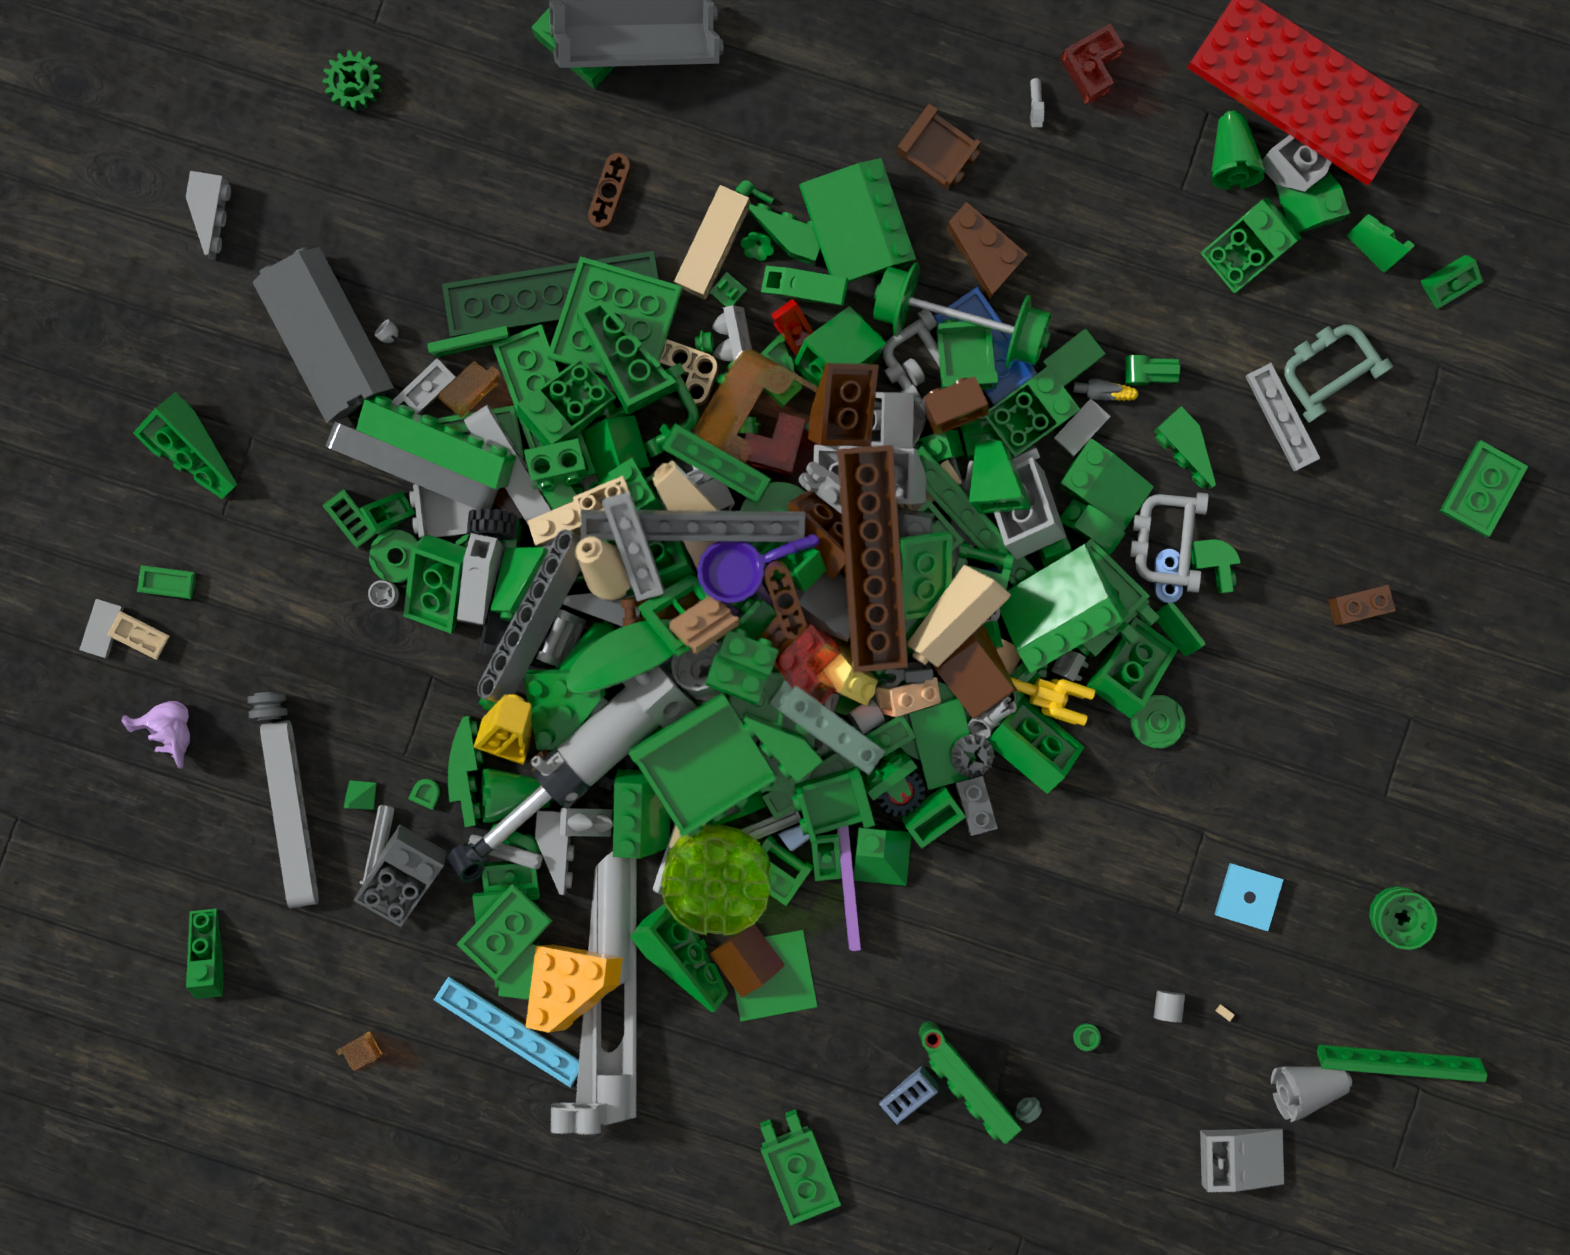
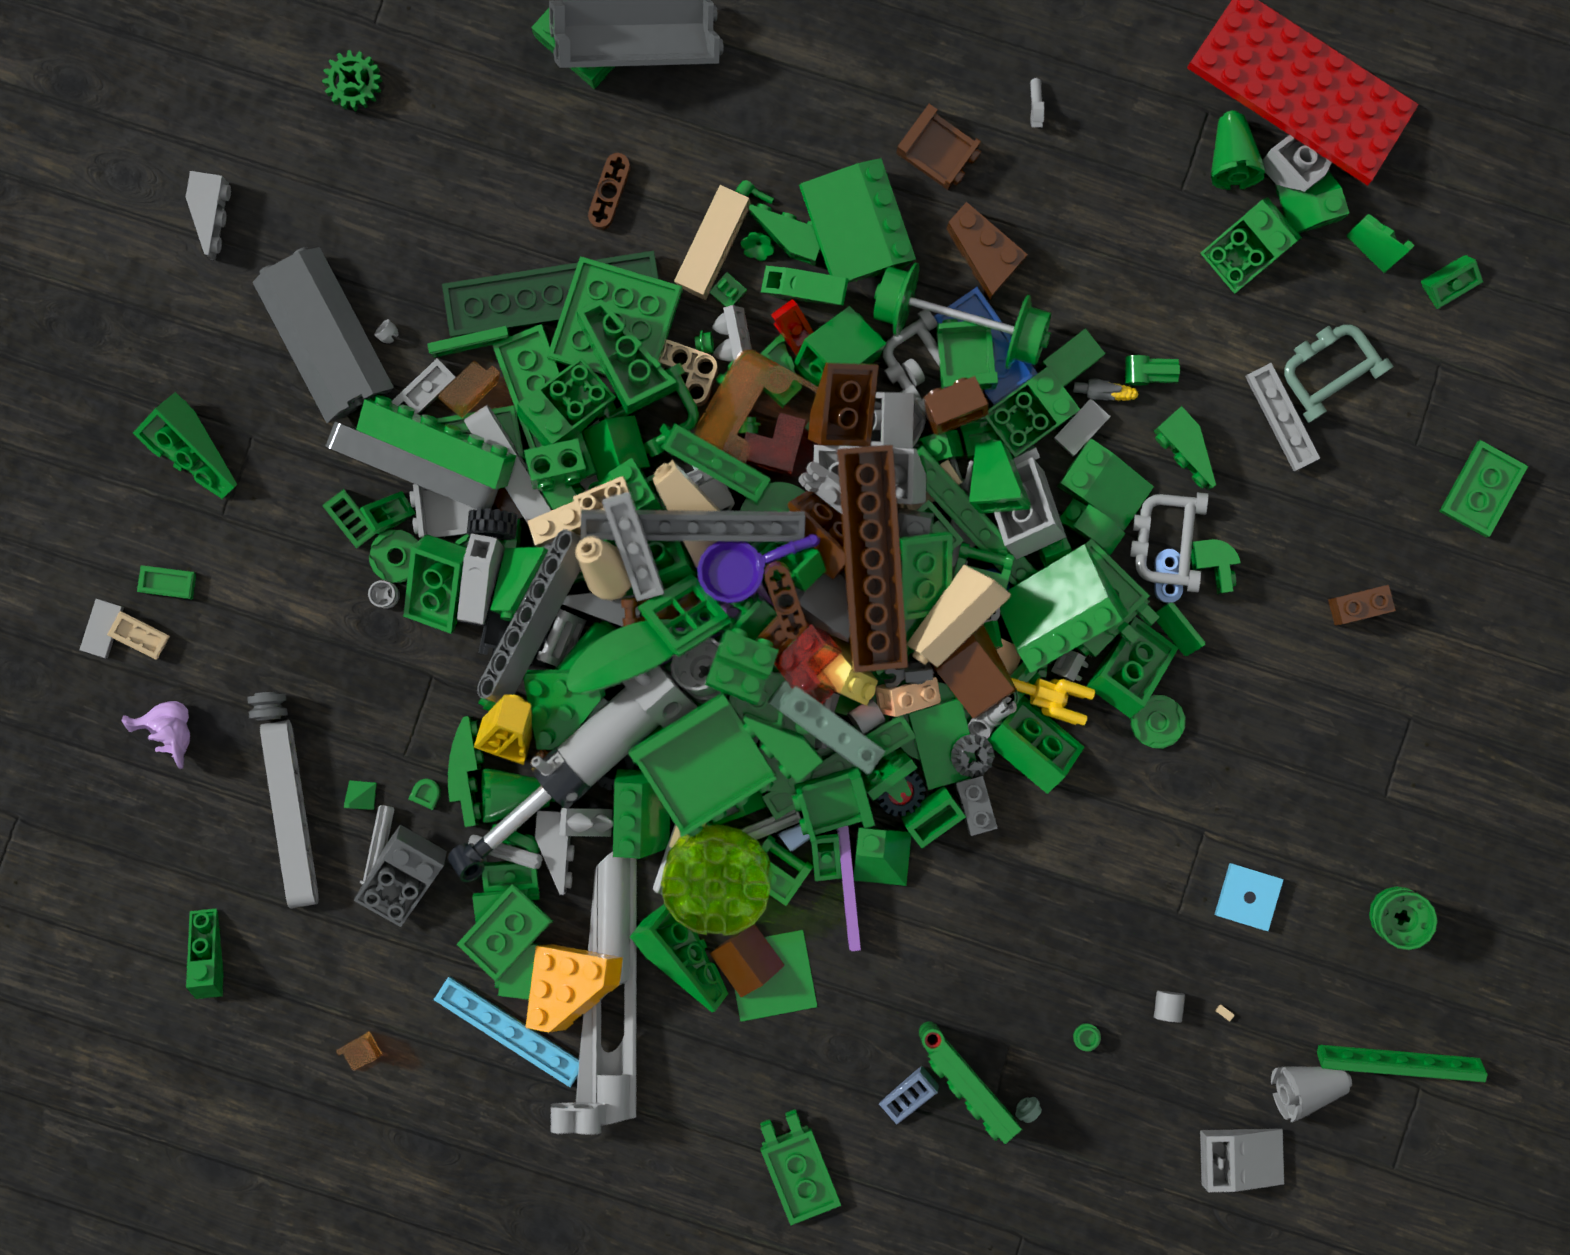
medium nougat plate [670,596,739,654] -> none
clear red brick [1060,23,1124,105] -> none

